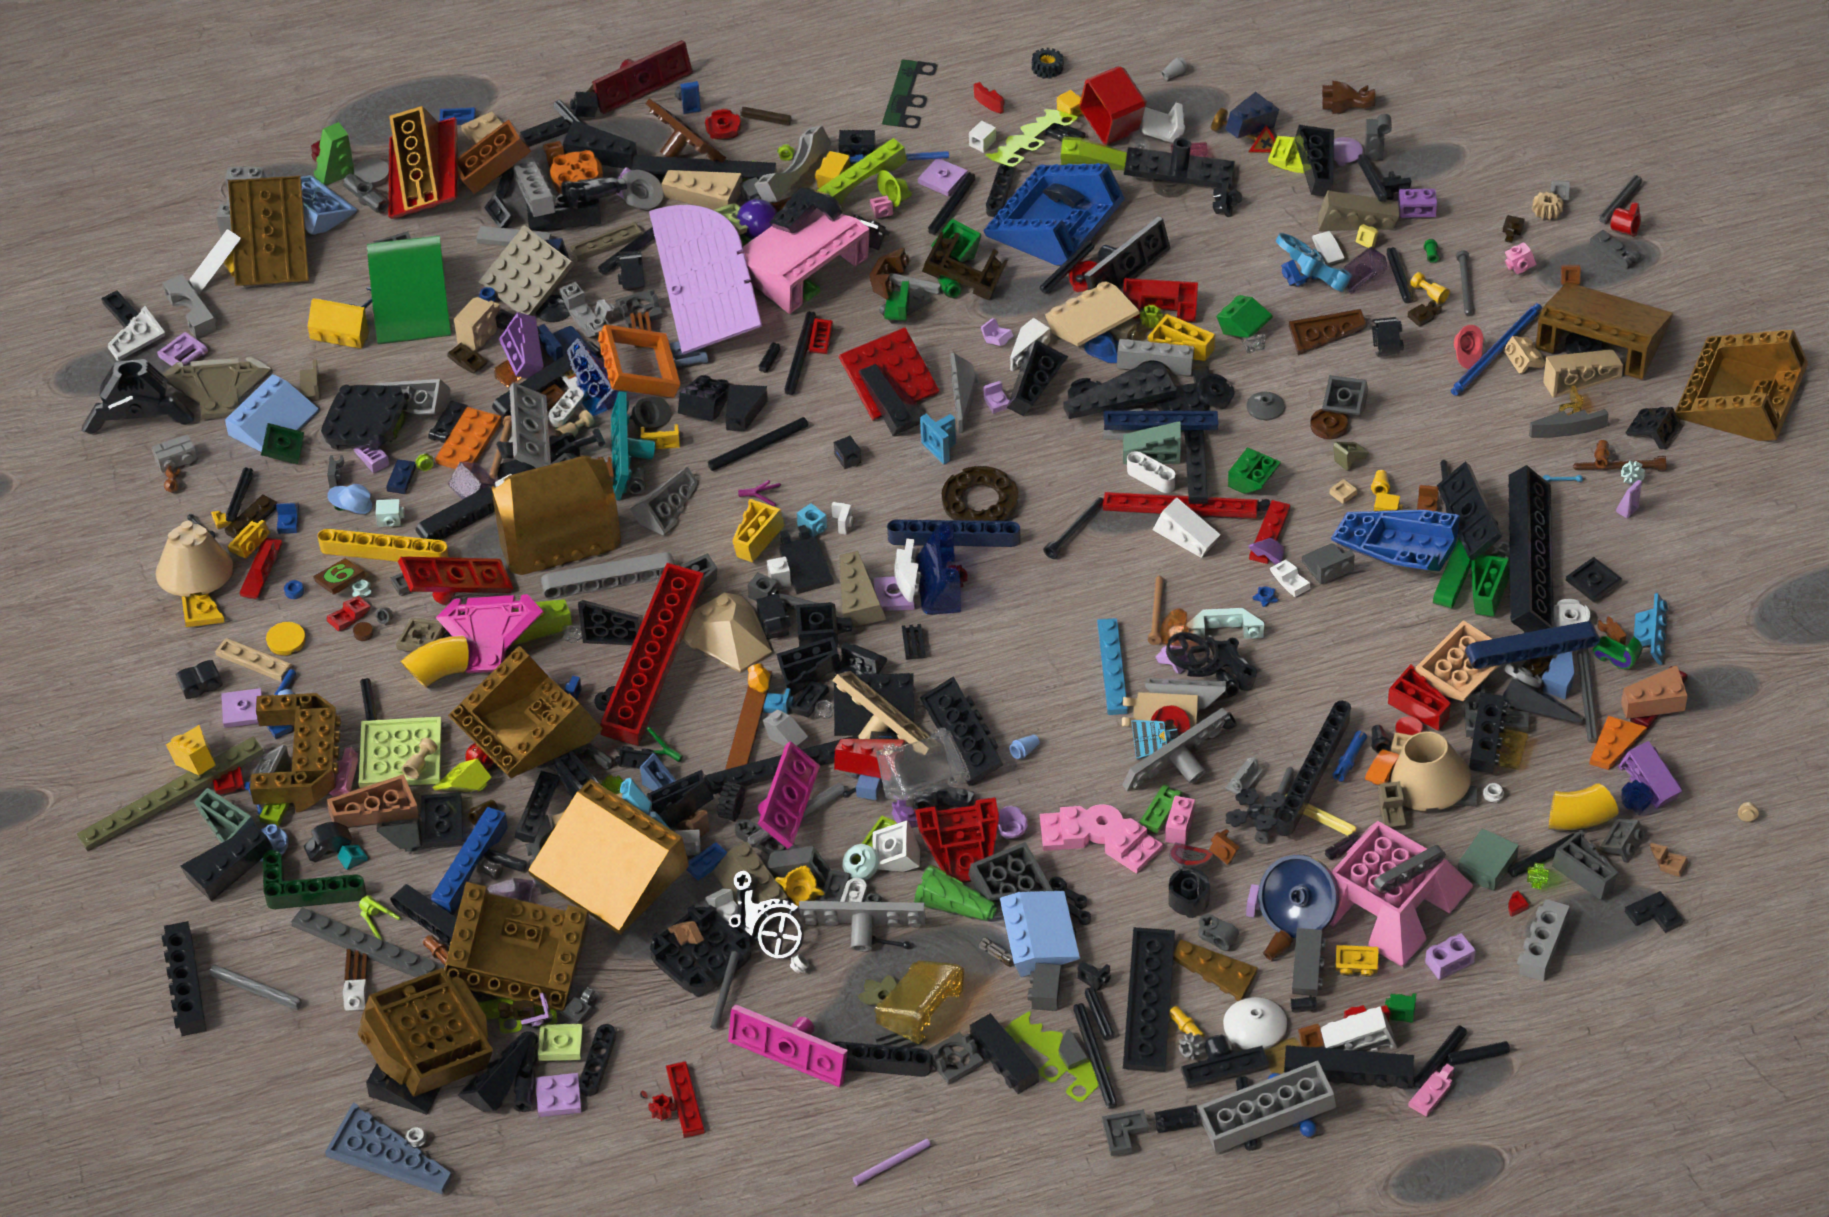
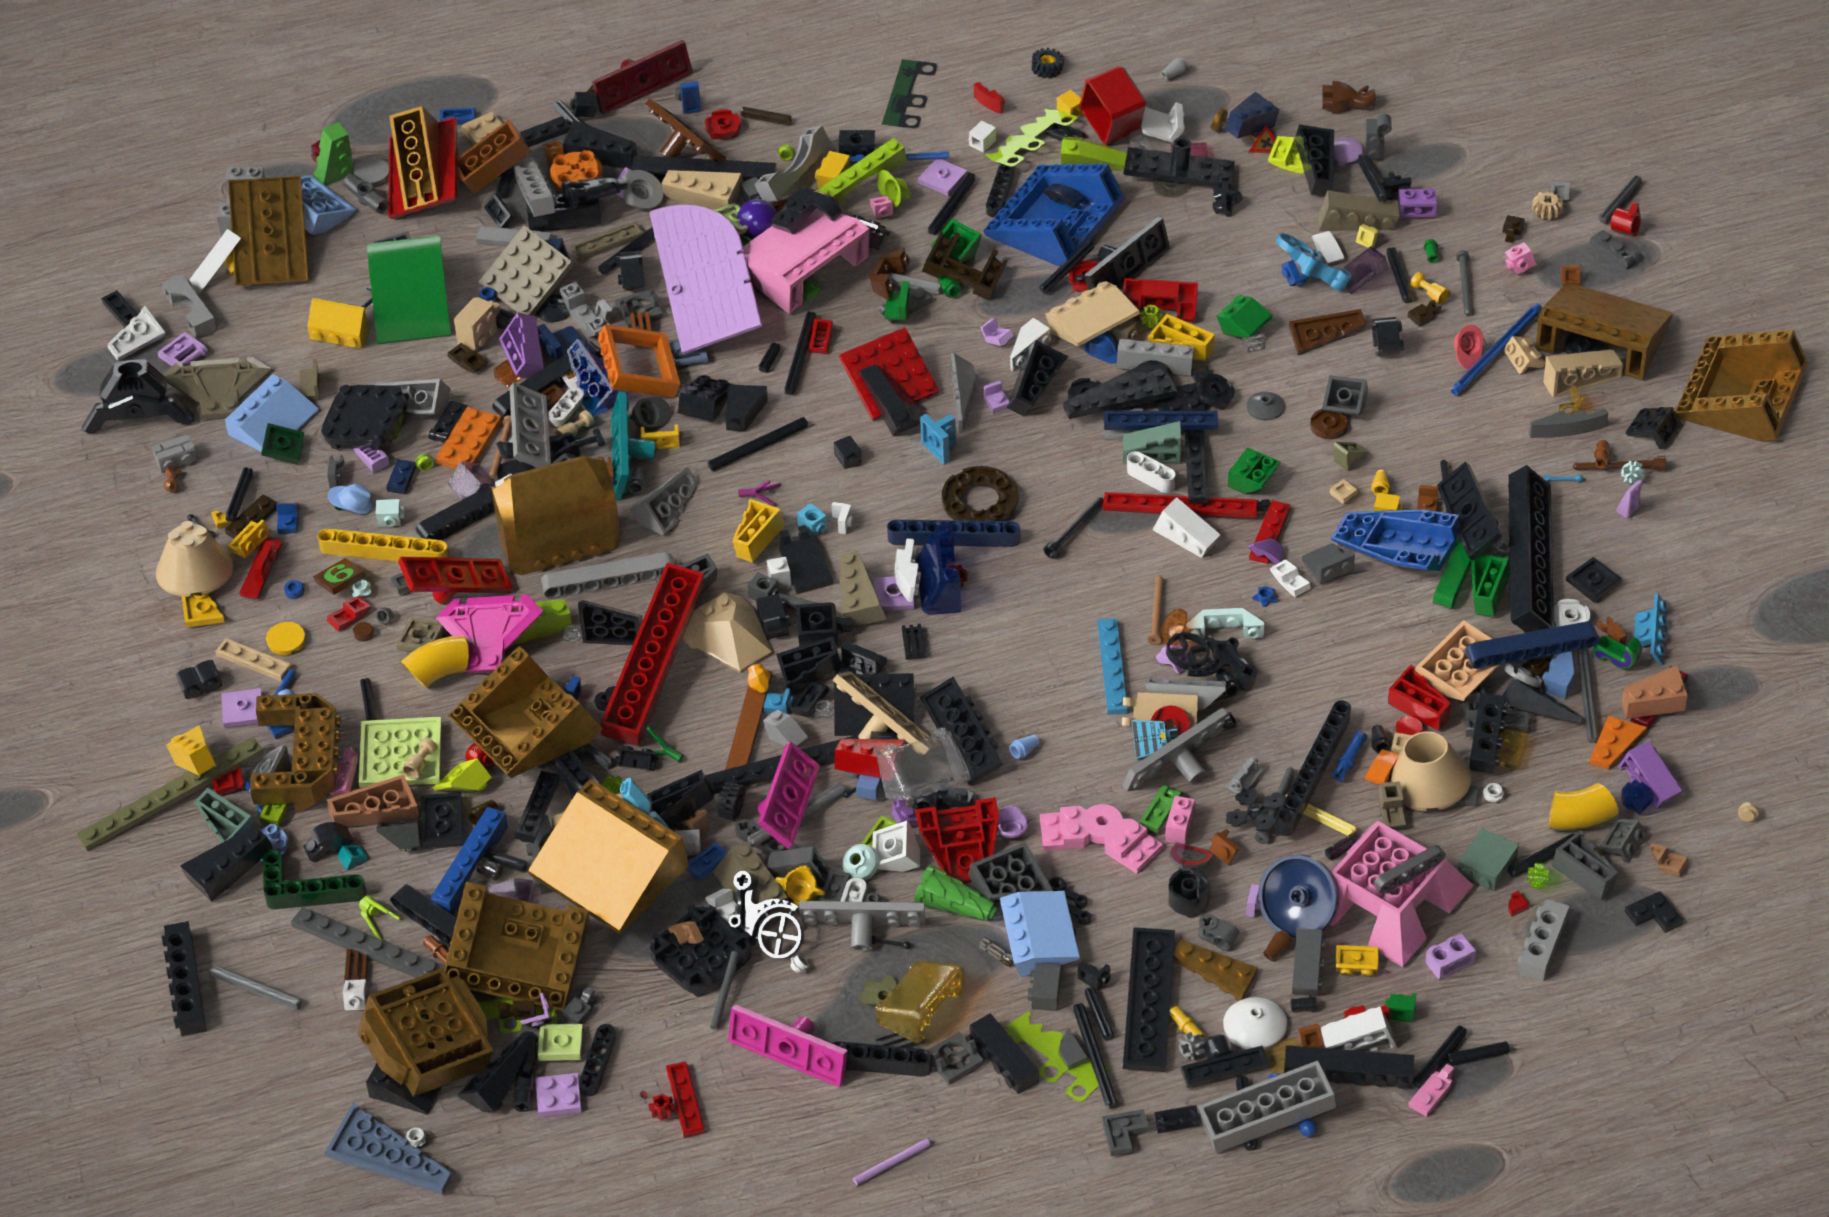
medium blue slope [640,753,676,791] -> none

